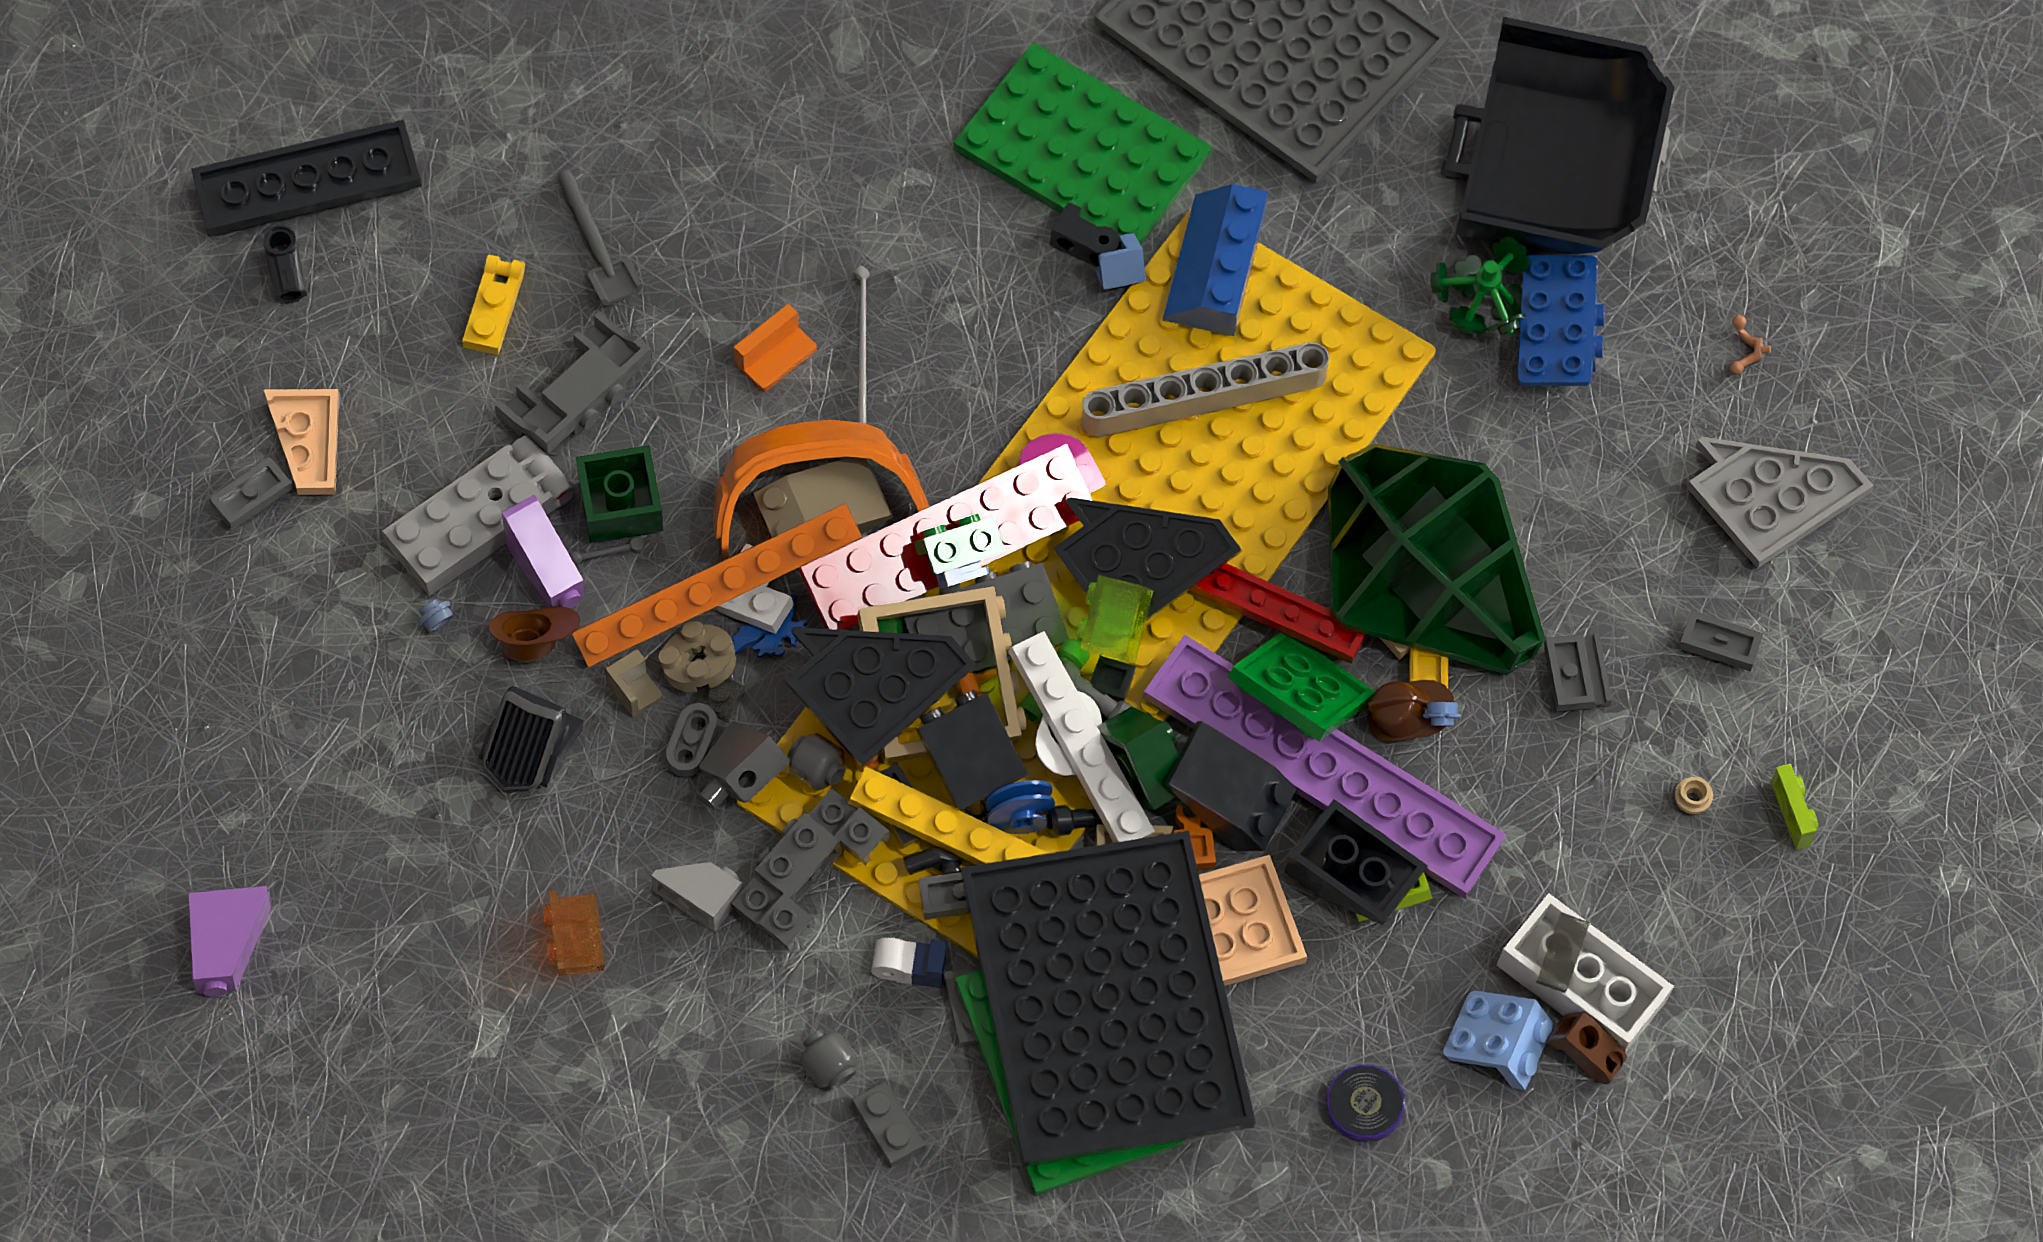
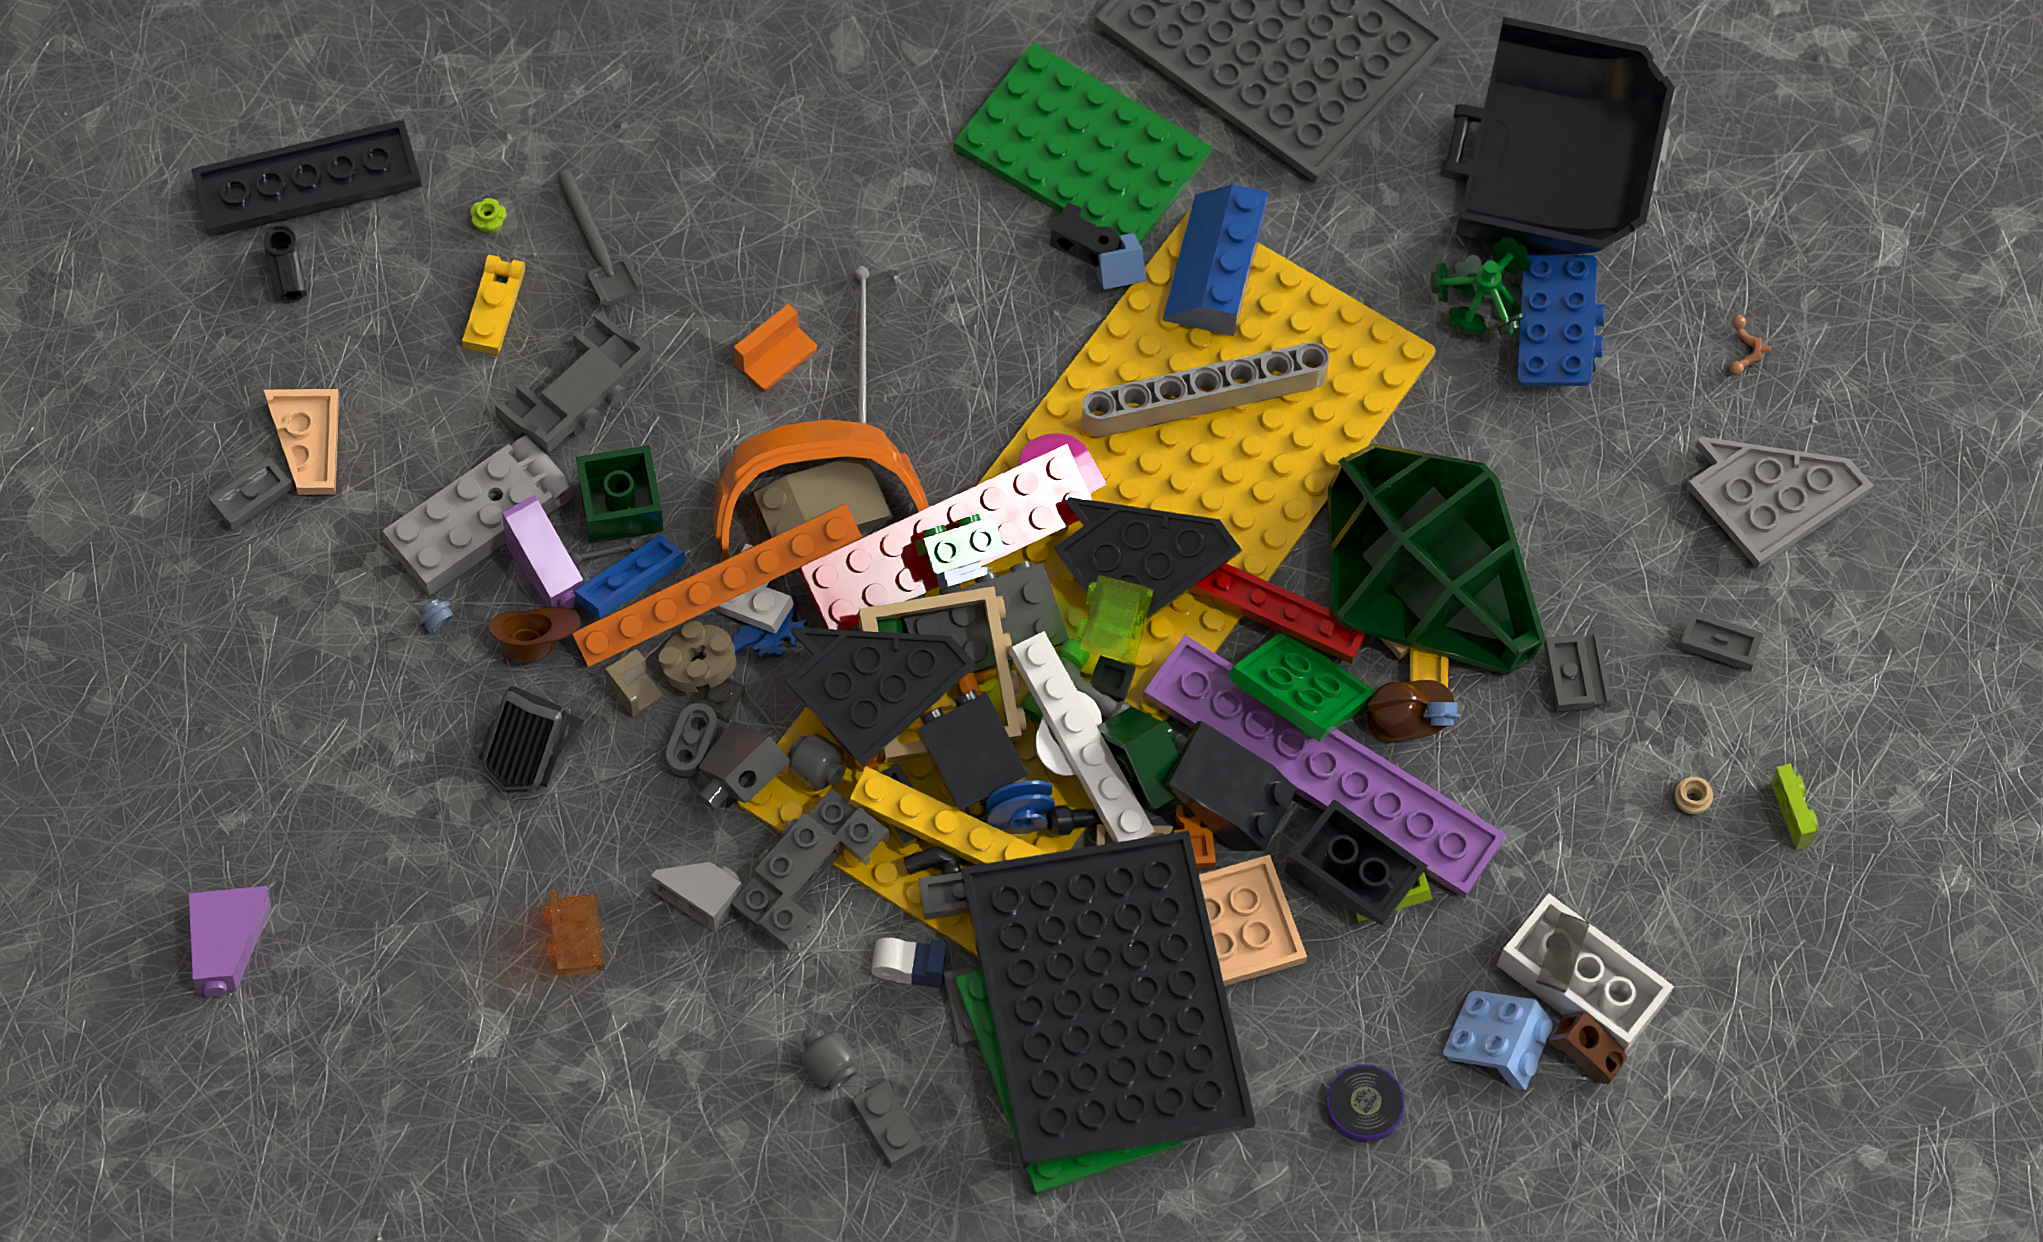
none -> lime plate [470,198,506,233]
none -> blue plate [574,535,686,619]

